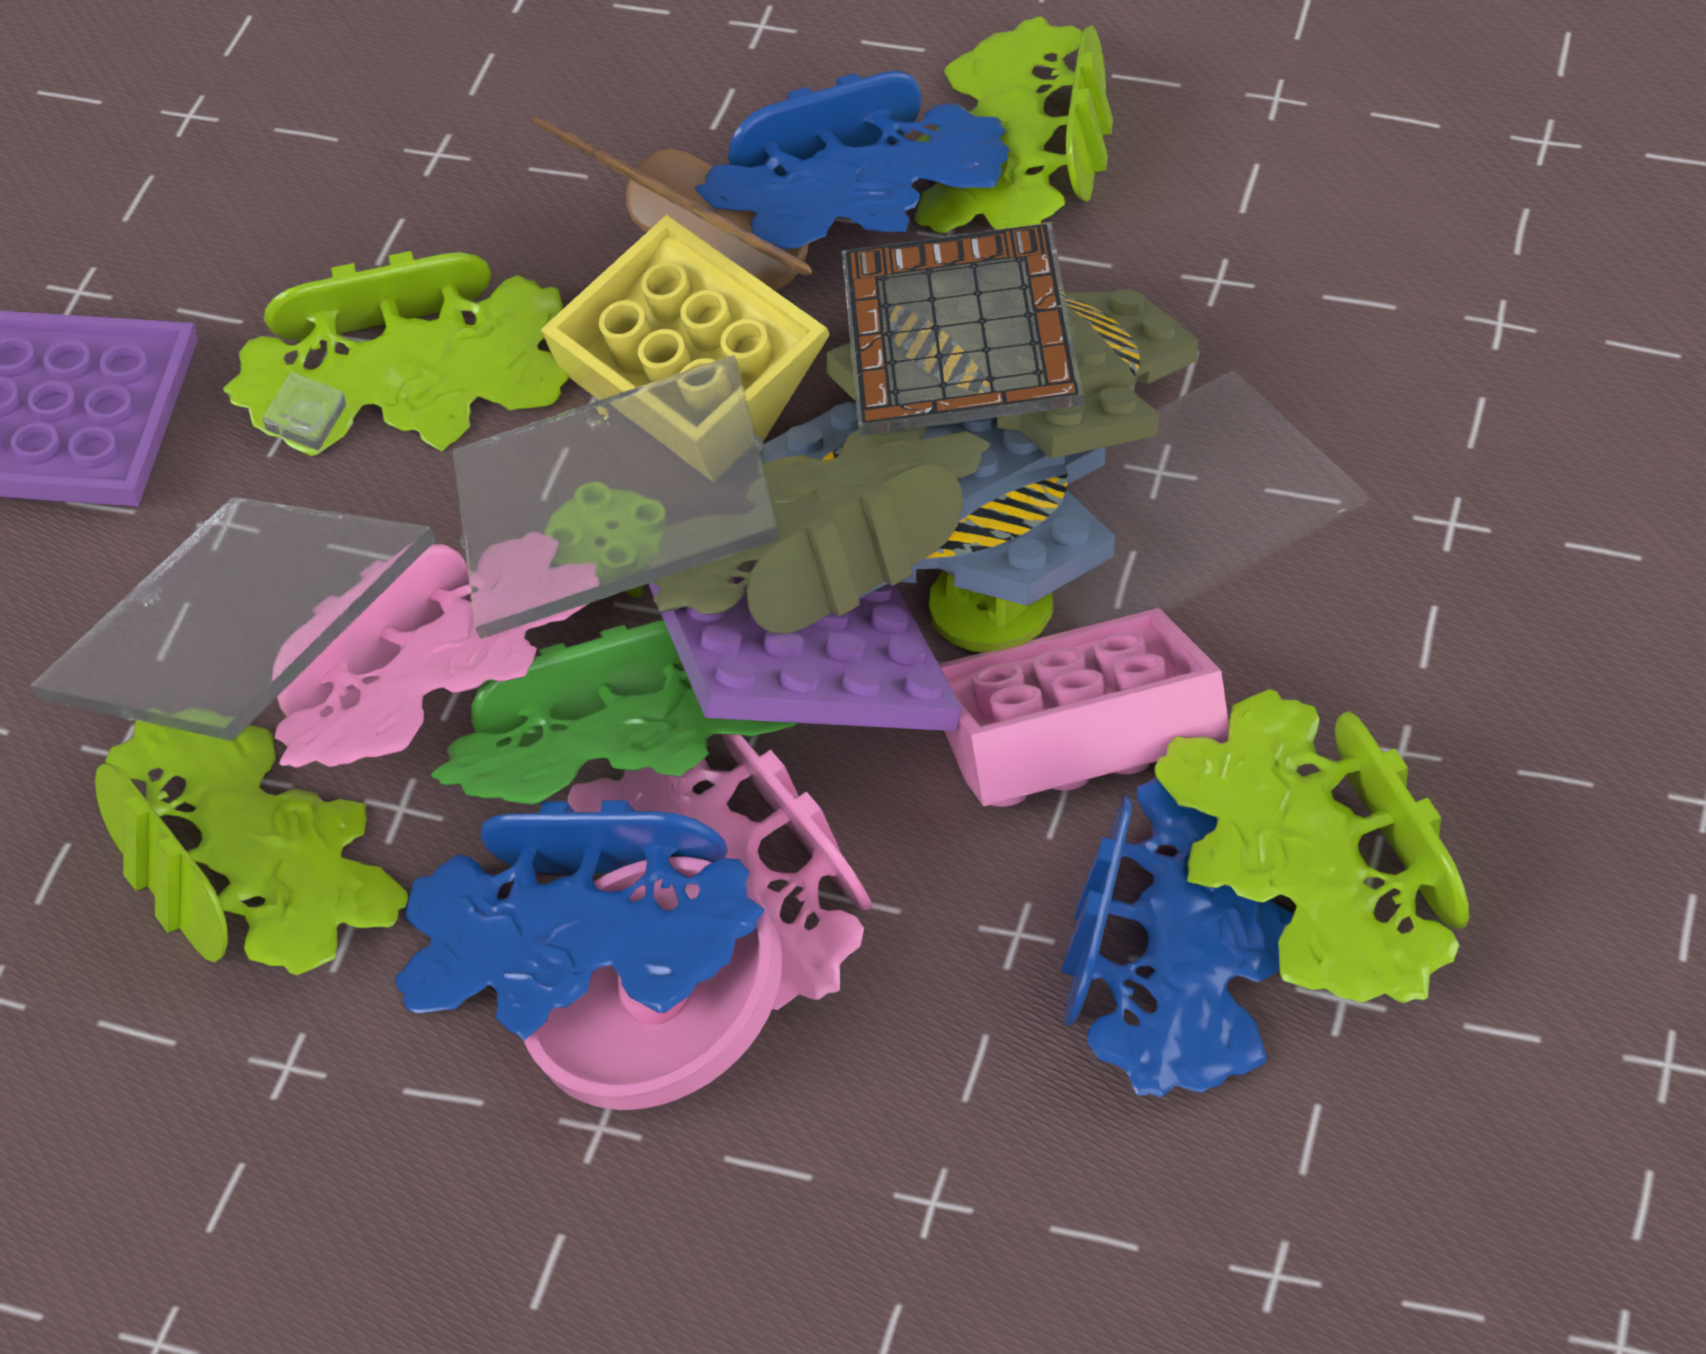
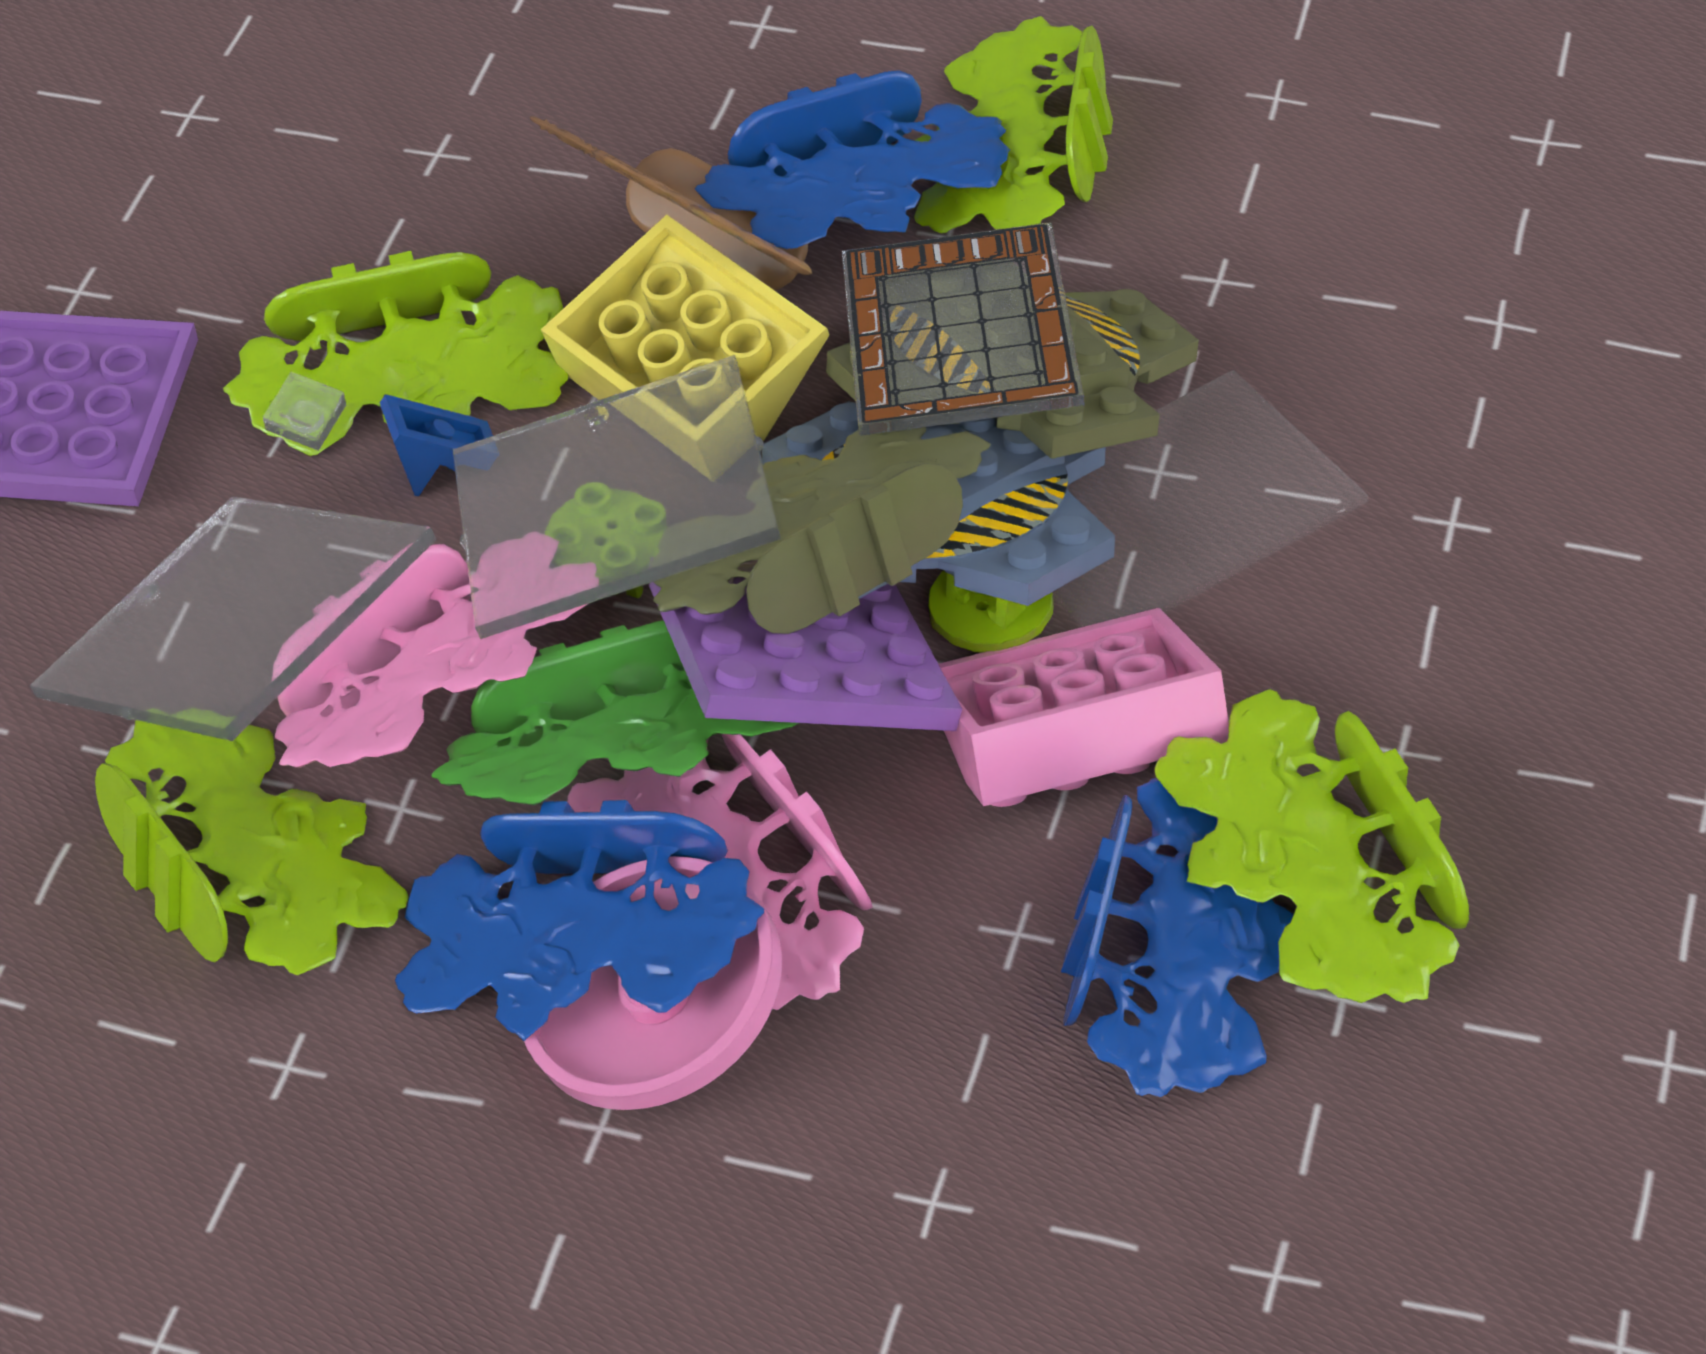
none -> blue slope [380,394,503,497]

